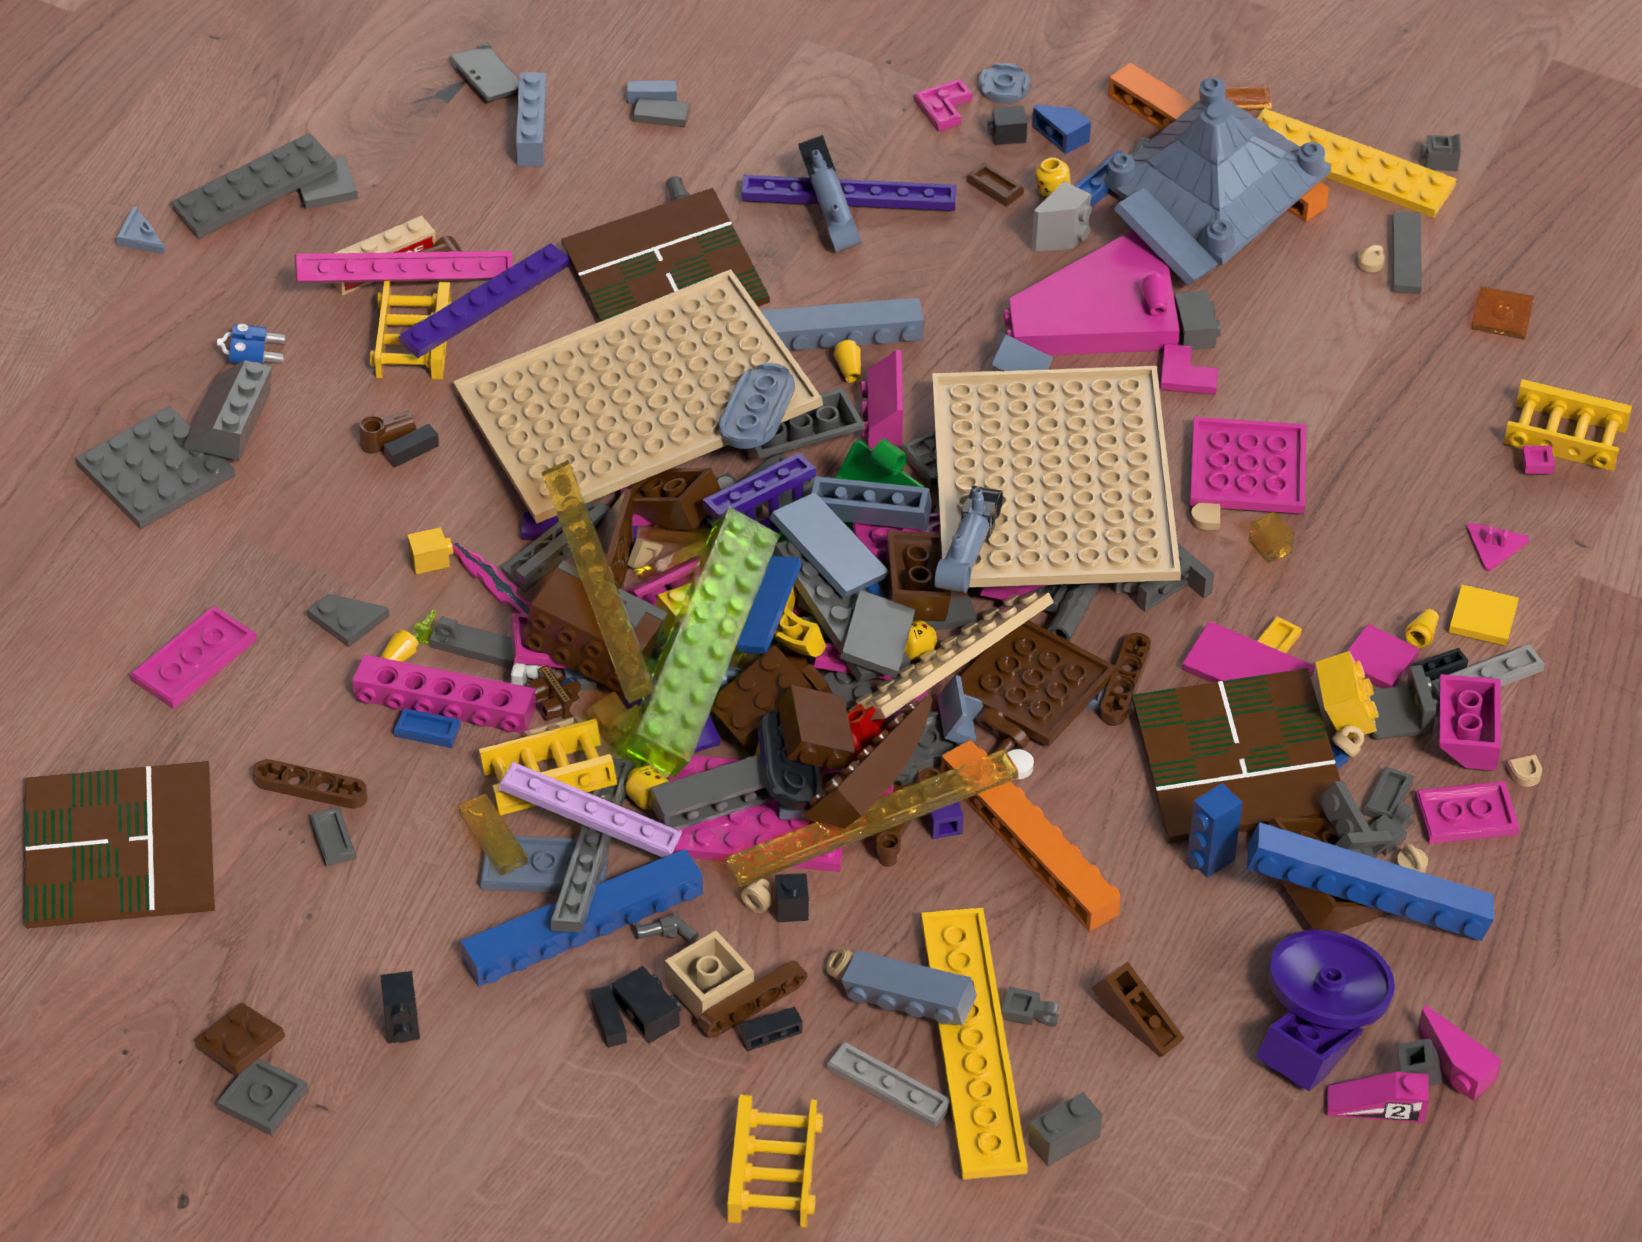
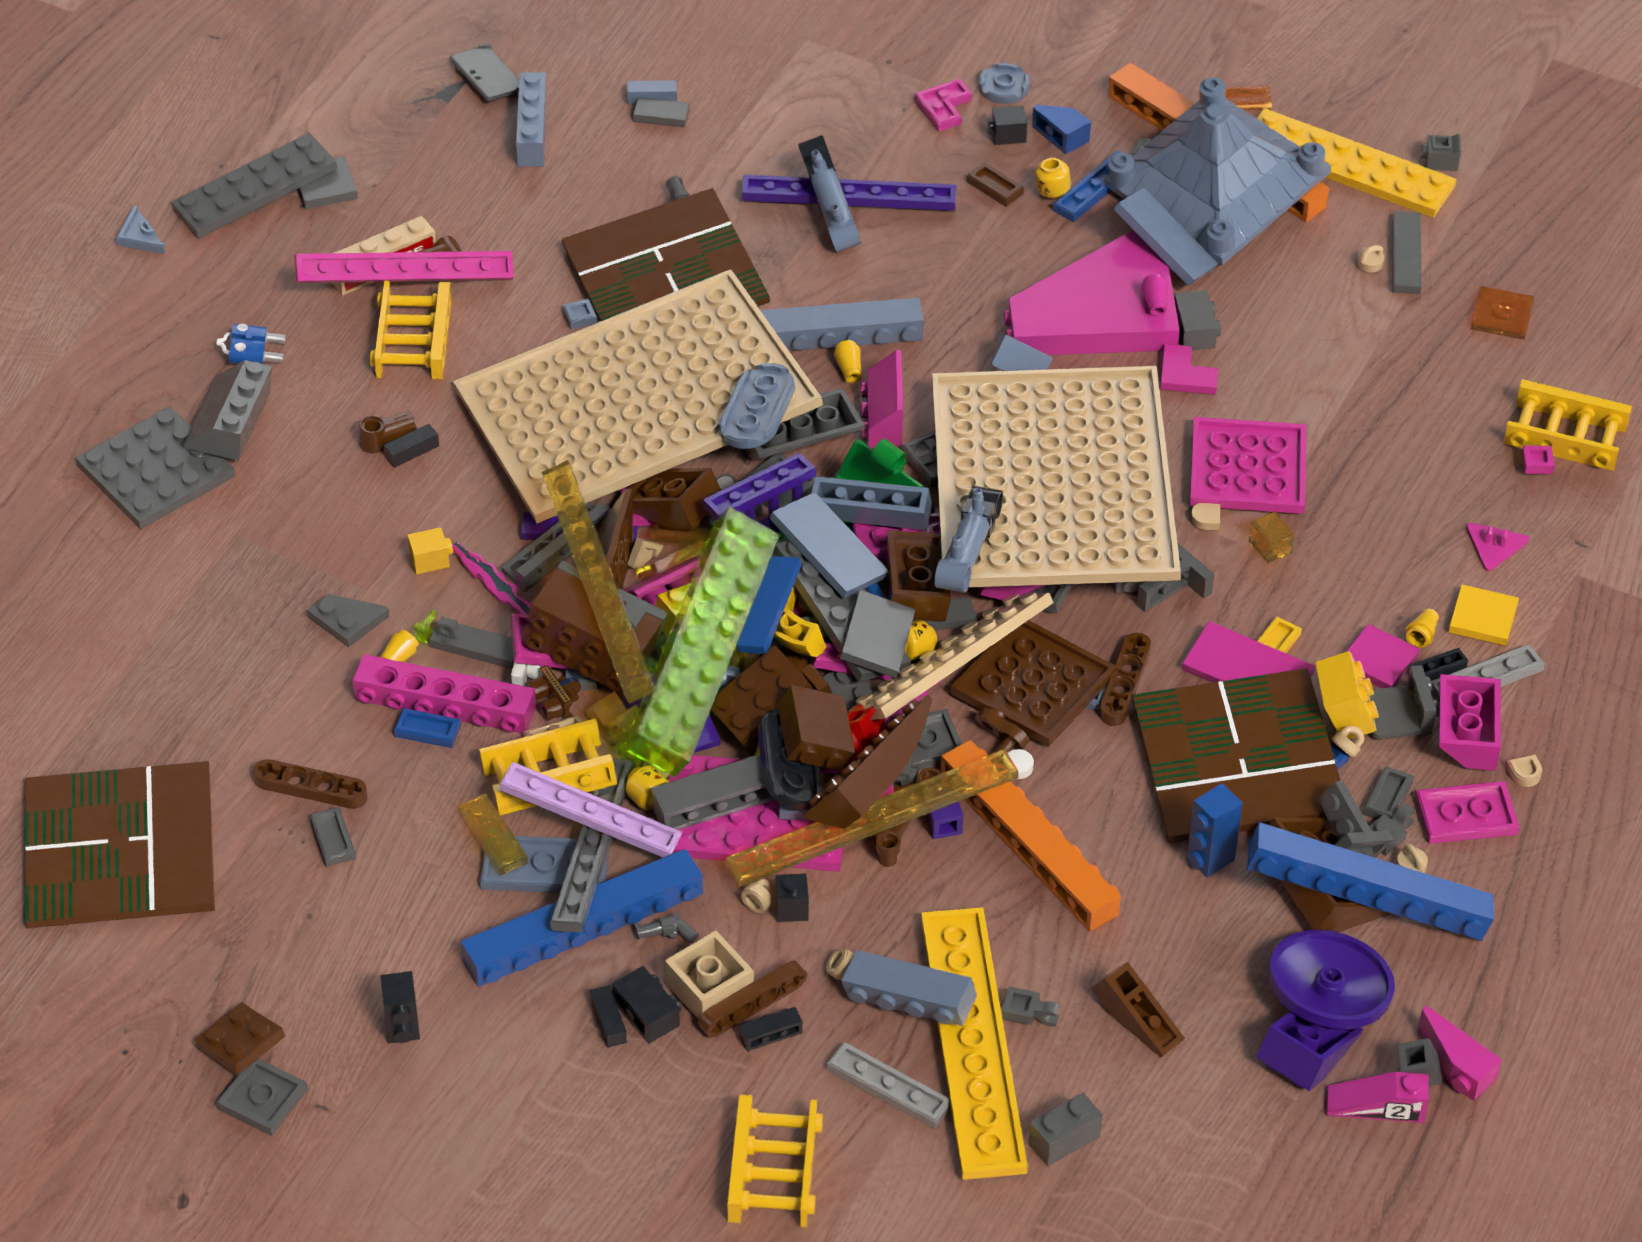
dark pink tile [130,605,257,709] -> none
dark purple plate [398,243,570,358] -> none
sand blue panel [937,675,983,744] -> none
light grey slope [1031,181,1092,252] -> none
dark grey axle [1047,583,1101,641] -> none
none -> sand blue tile [563,299,597,330]

